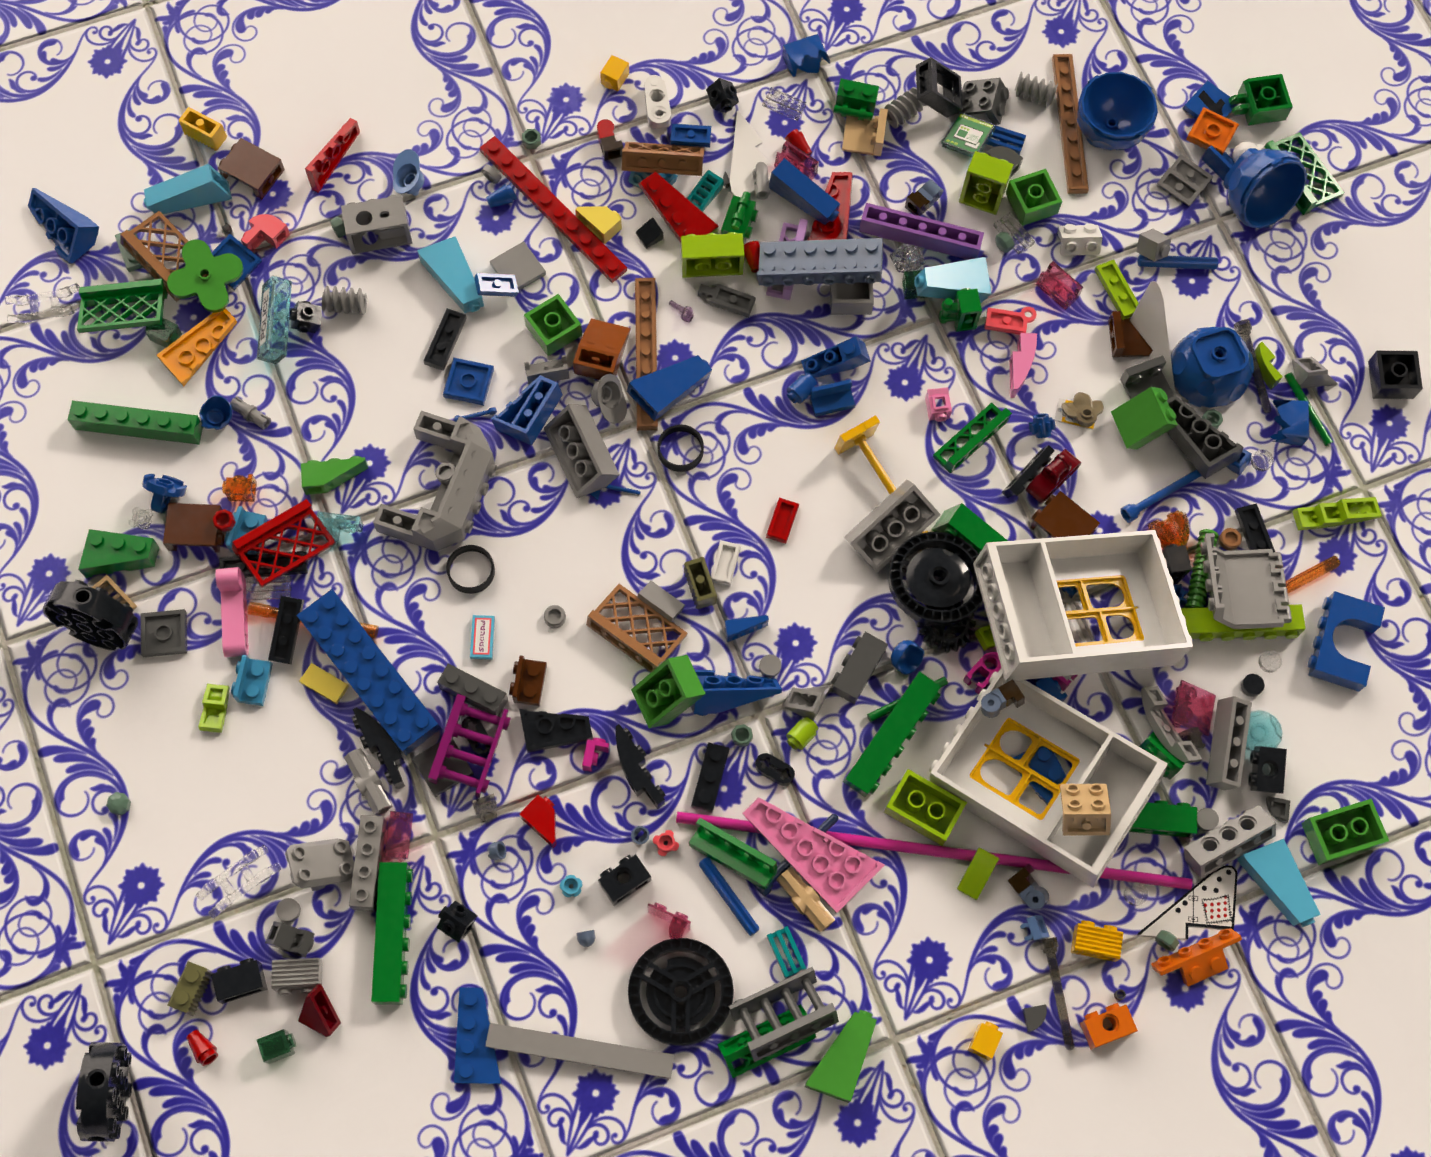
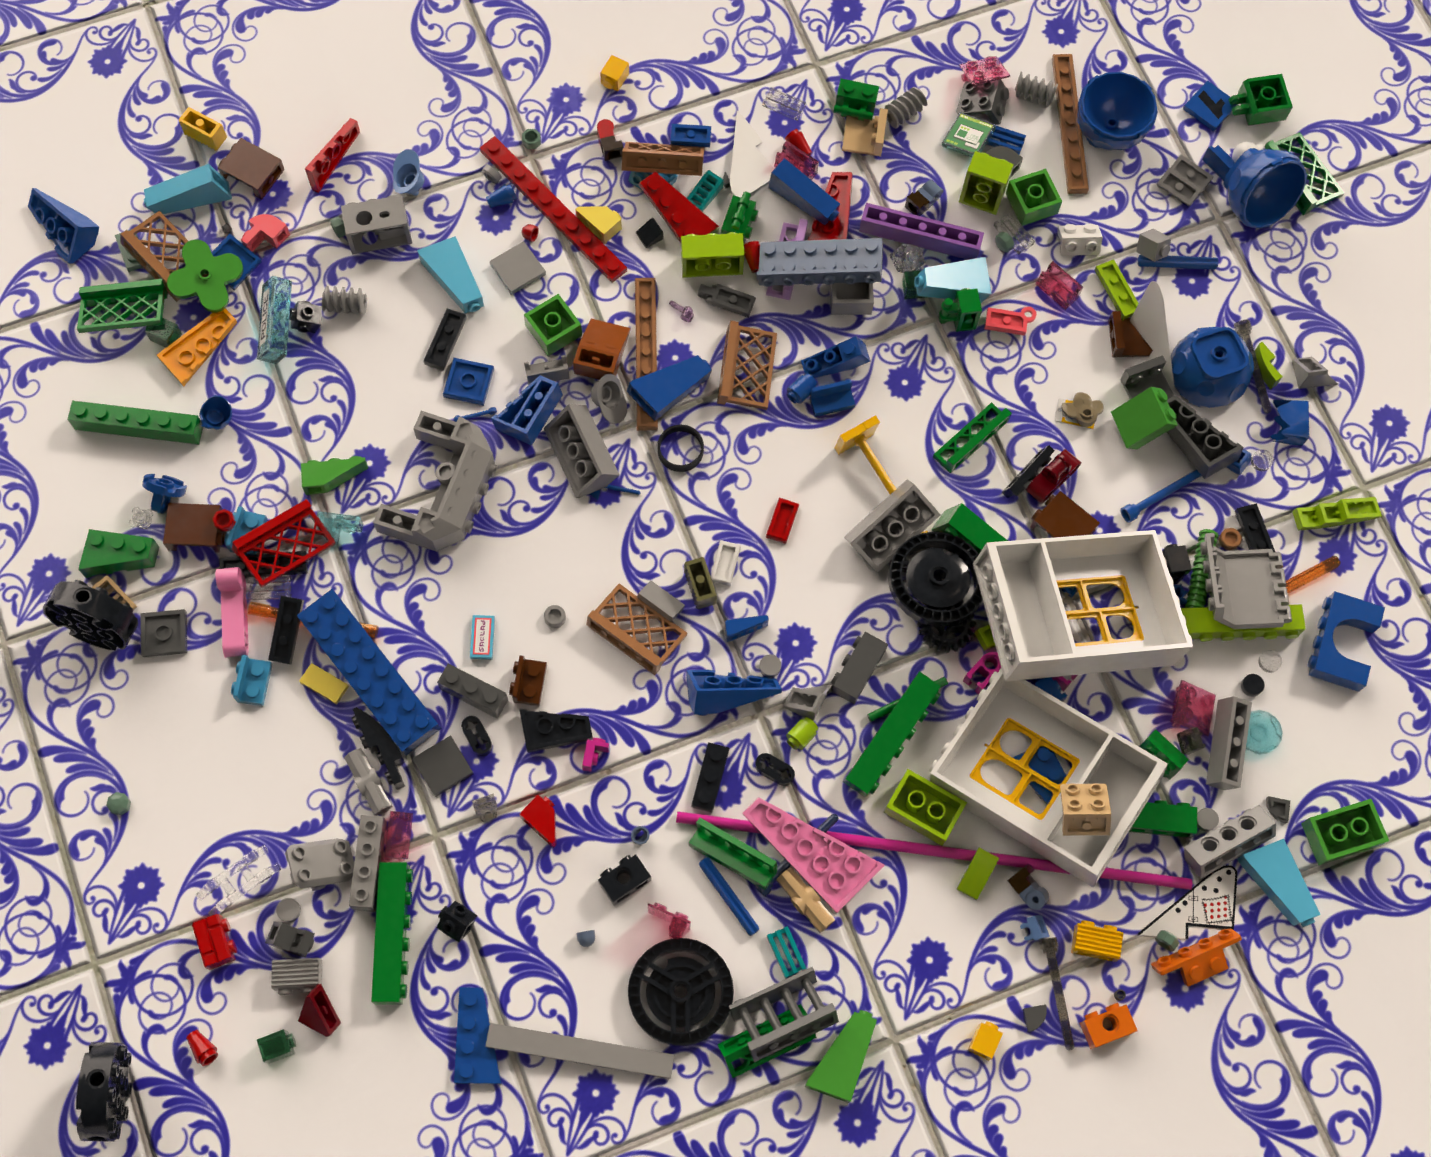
clear piece [5,283,81,324] -> none
olive brick [167,961,213,1016] -> none
lime slope [198,684,230,733] -> none
black piece [211,958,268,1004] -> none
clear orange brick [222,474,257,502] -> none
light grey pin [230,396,271,430] -> none
magenta fence [428,694,511,798] -> none
black tyre [446,545,495,594] -> none
plate [474,273,519,297] -> none
sand blue hinge [487,841,506,860] -> none
medium azure plate [560,875,582,897] -> none
black slope [616,724,666,809] -> none
bright green brick [631,655,706,728] -> none
white piece [644,75,671,129] -> none
coral plate [653,830,679,856] -> none
black brick [706,78,739,113] -> none
sand green tile [731,724,753,747] -> none
light grey bar [752,162,770,199] -> none
blue piece [782,34,830,77] -> none
blue hair [891,640,924,675] -> none
black window [916,57,963,118] -> none
bright pink window [925,387,952,422] -> none
leg [981,679,1025,718] -> none
bright pink slope [1009,333,1037,398] -> none
blue gear [1029,413,1056,438] -> none
clear tile [1124,882,1148,906] -> none
light grey slope [1141,686,1202,763] -> none
clear orange piece [1147,510,1190,550] -> none
orange tile [1186,107,1239,155] -> none
sand green tile [1202,409,1223,429] -> none
black brick [1248,746,1287,794] -> none
green bar [1284,372,1333,446] -> none
black brick [1368,351,1423,399] -> none
none -> red brick [192,914,237,970]
none -> red hinge [521,224,539,242]
none -> medium nougat fence [717,321,777,410]
none -> clear pink hinge [959,56,1010,86]

